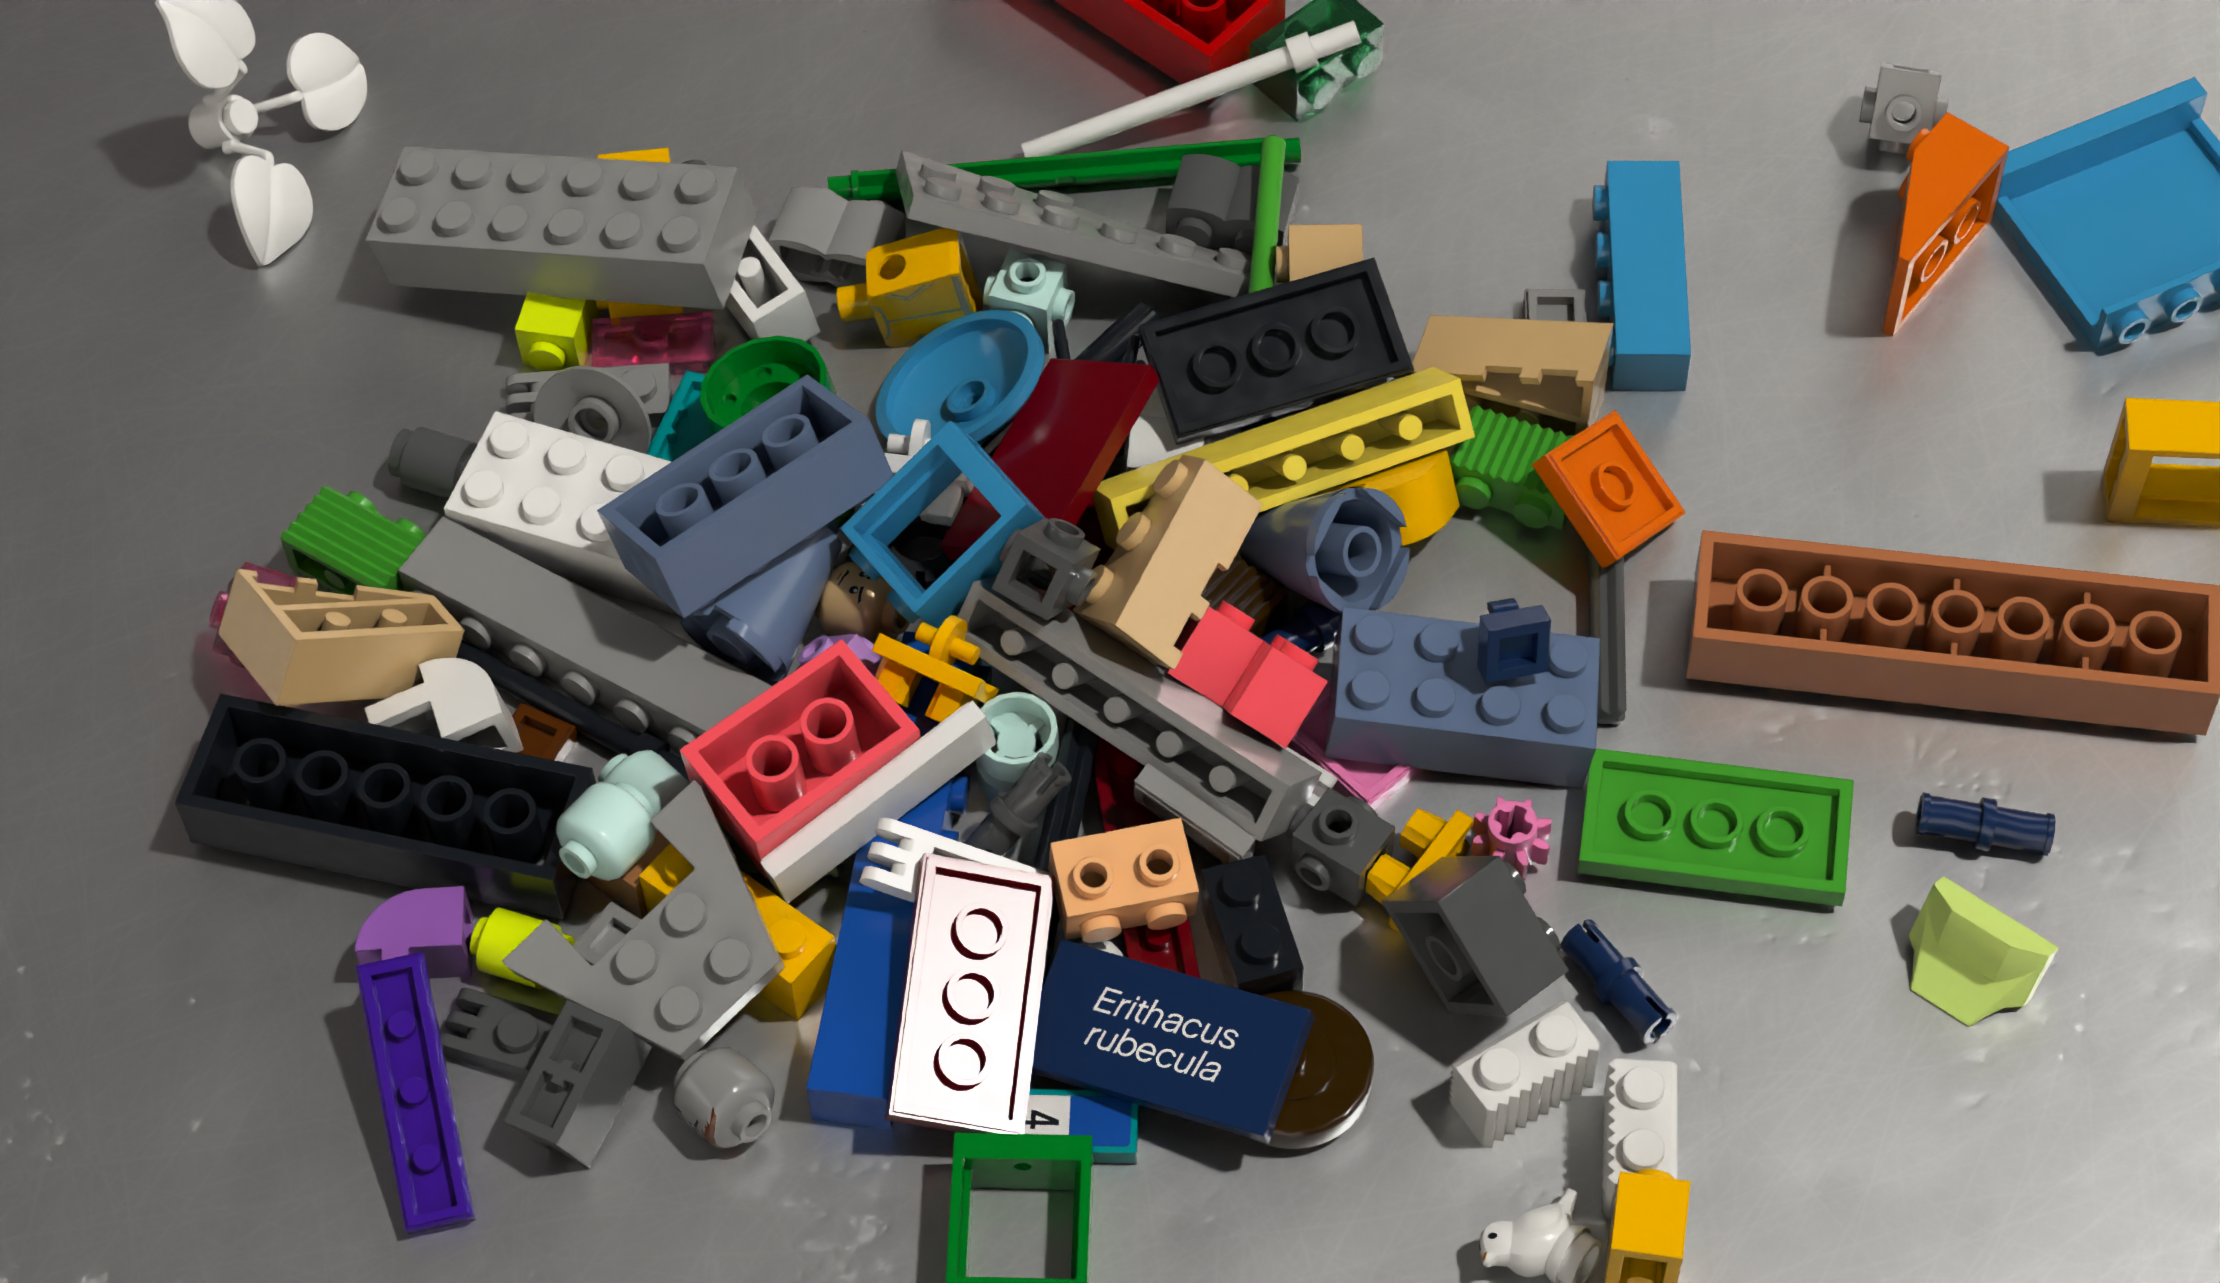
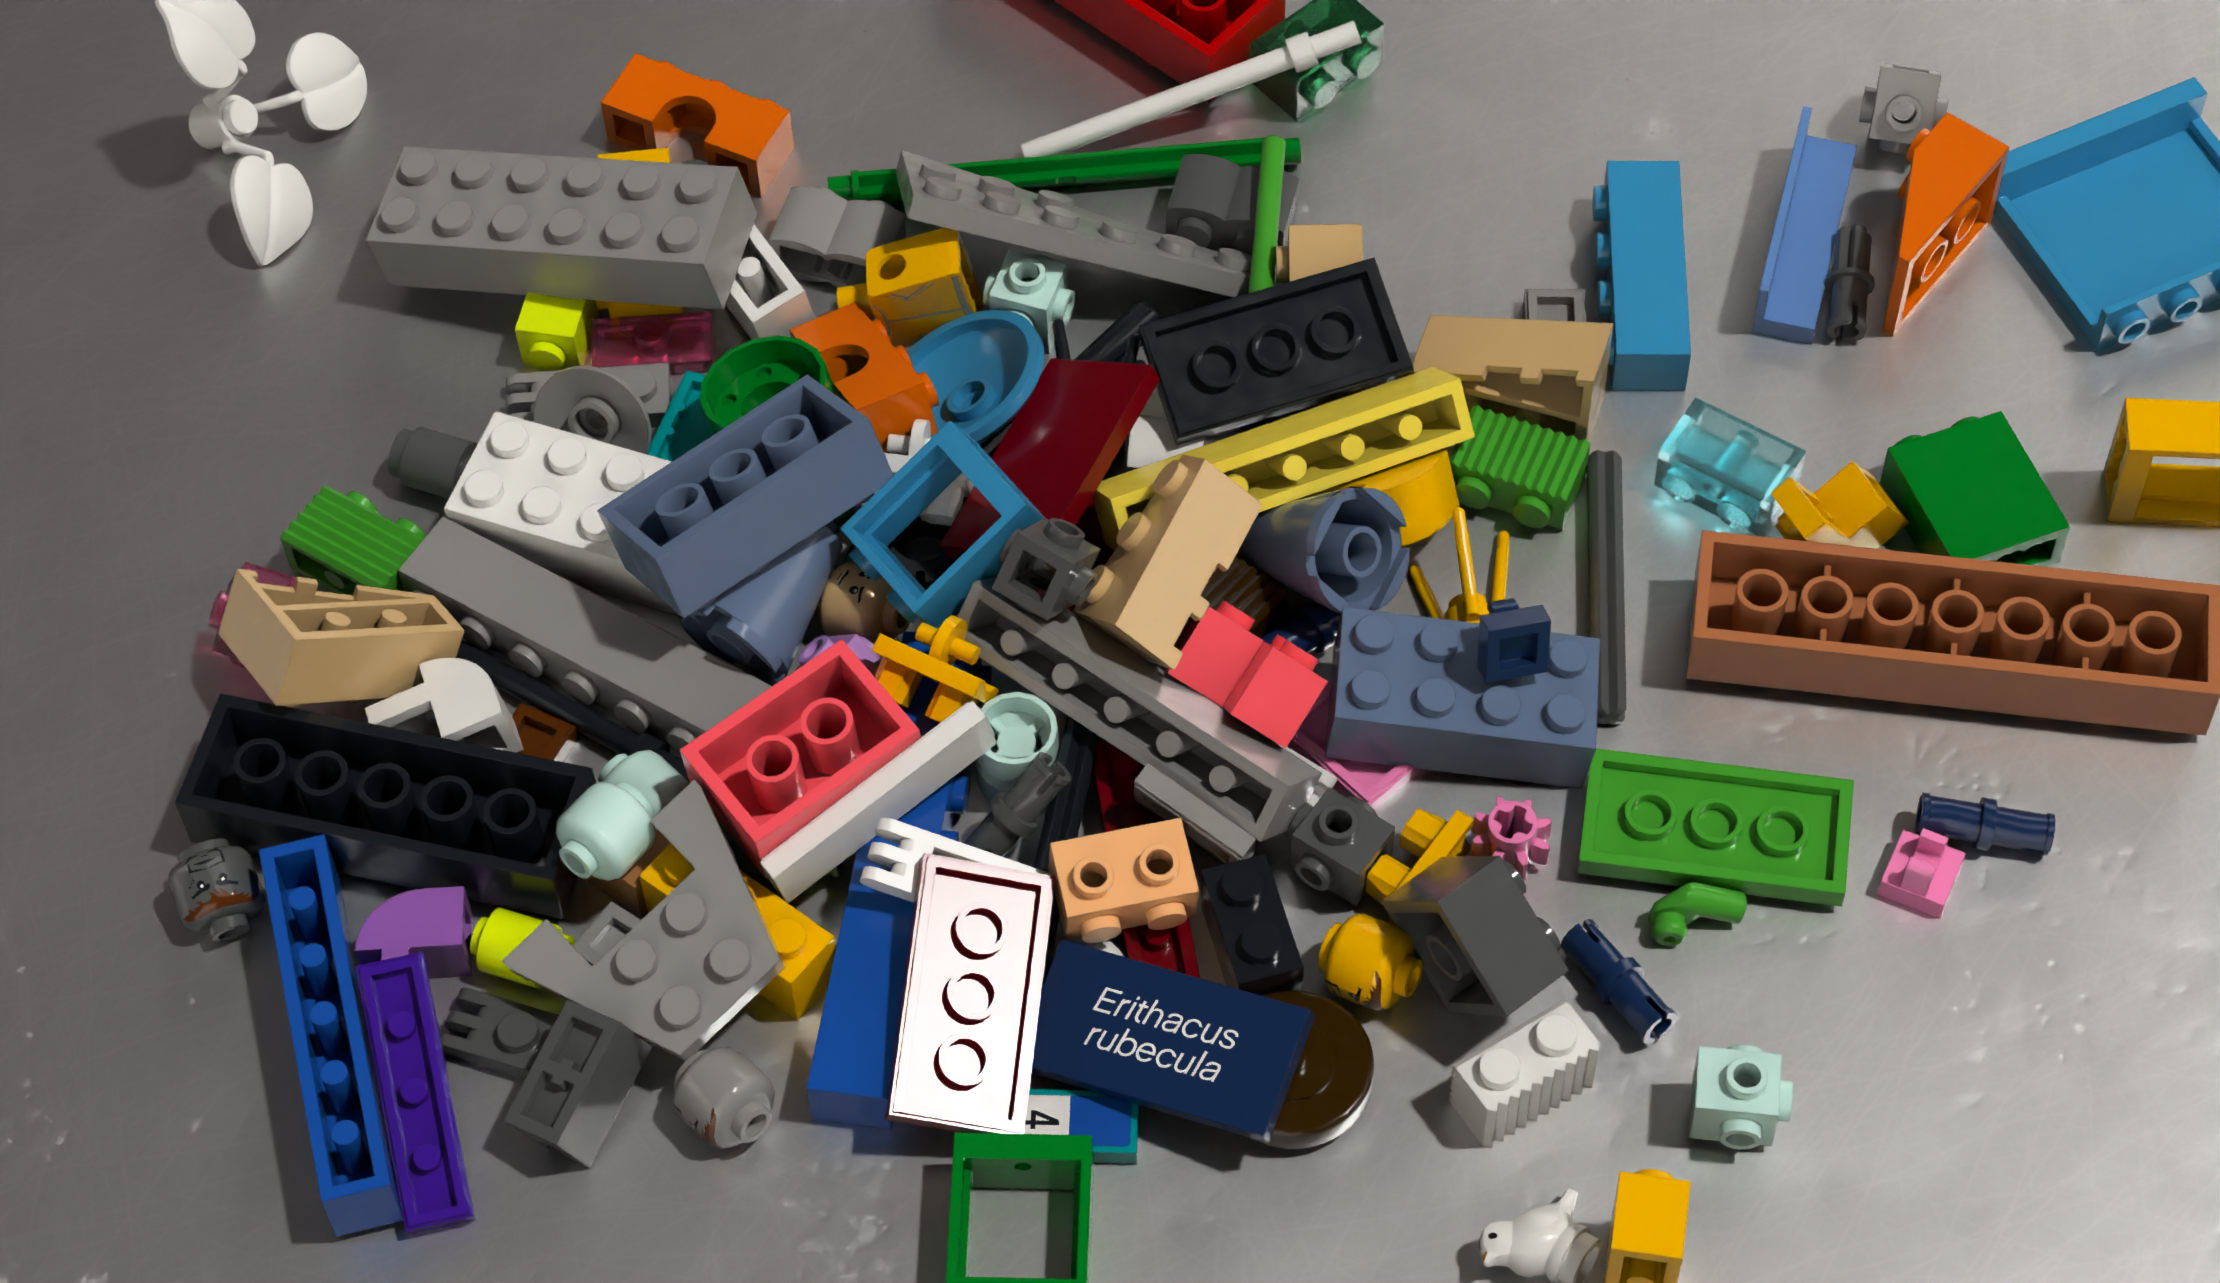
orange plate [1531,410,1686,569] -> none
white brick [1601,1058,1677,1219] -> none
yellowish green slope [1909,876,2059,1026] -> none
none -> dark grey head [168,838,265,942]
none -> blue brick [259,834,404,1237]
none -> orange arch [600,53,795,198]
none -> orange arch [789,302,939,453]
none -> yellow head [1318,914,1423,1012]
none -> yellow plant [1409,507,1510,623]
none -> bright green arm [1647,882,1747,946]
none -> clear light blue brick [1654,397,1806,537]
none -> light aqua brick [1689,1044,1793,1149]
none -> medium blue panel [1752,106,1857,344]
none -> yellow brick [1771,461,1910,549]
none -> dark grey axle [1826,224,1875,342]
none -> bright pink tile [1877,828,1966,918]
none -> green brick [1880,411,2070,567]

